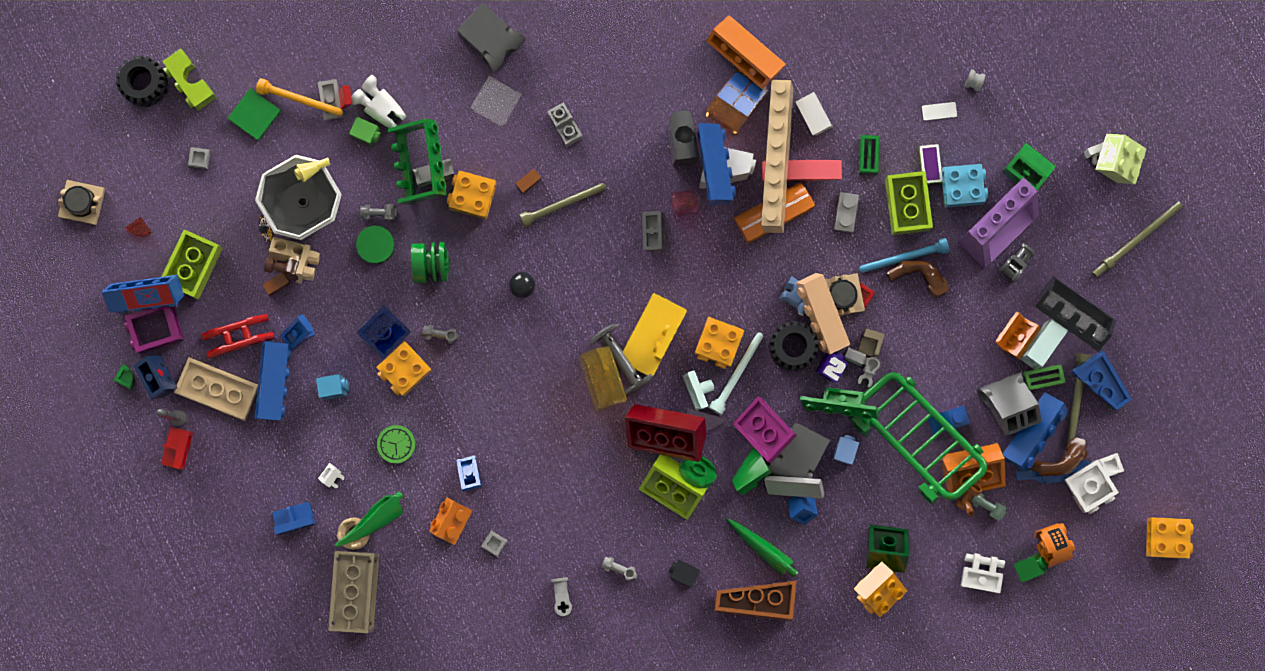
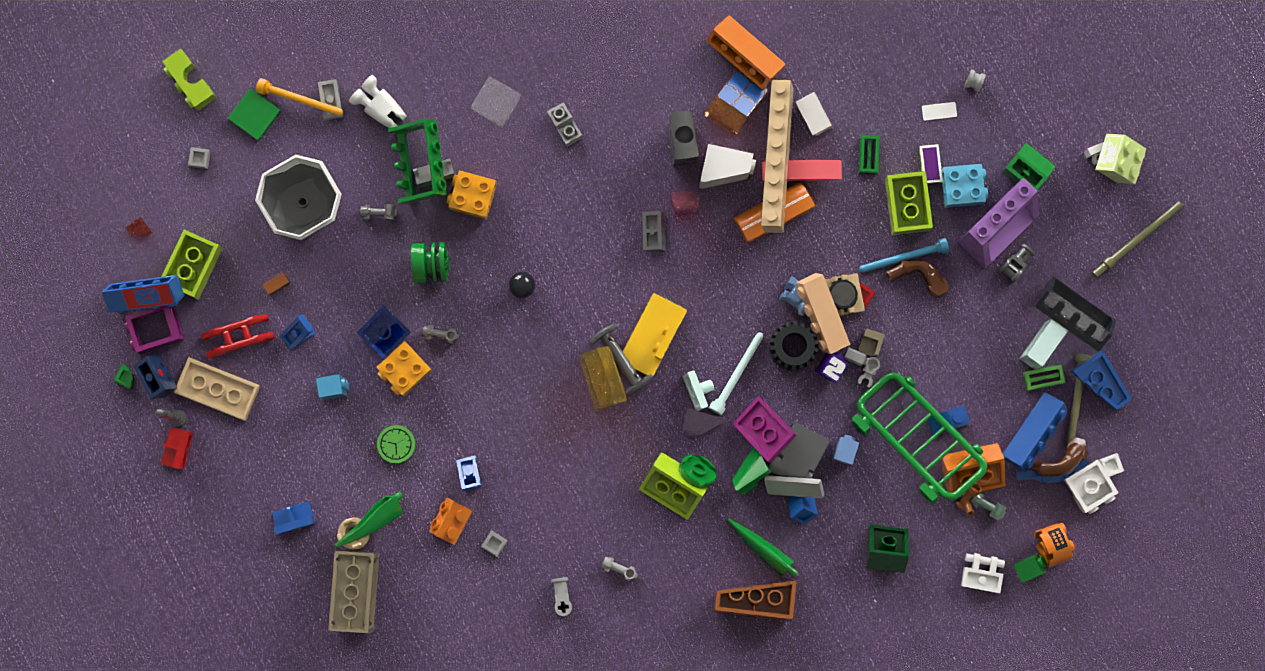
piece [58,180,105,225] -> none
black tyre [116,55,168,107] -> none
blue brick [254,341,291,421] -> none
piece [259,215,273,242] -> none
tan hips [264,237,320,284] -> none
light yellow cone [294,158,330,182] -> none
white tile [318,463,344,488] -> none
red tile [338,85,352,109] -> none
bright green brick [349,117,381,146] -> none
green tile [356,226,394,264] -> none
dark grey piece [457,3,527,73] -> none
dark orange piece [515,169,542,194] -> none
olive piece [519,183,606,228] -> none
dark red slope [625,404,707,462] -> none
black brick [668,560,700,587] -> none
light orange brick [694,317,744,369] -> none
blue slope [697,123,736,207] -> none
green bracket [800,387,879,419] -> none
light grey plate [834,192,859,233] -> none
light orange brick [854,562,907,618] -> none
piece [977,372,1042,436] -> none
orange bracket [995,312,1041,360] -> none
light orange brick [1146,517,1193,558] -> none

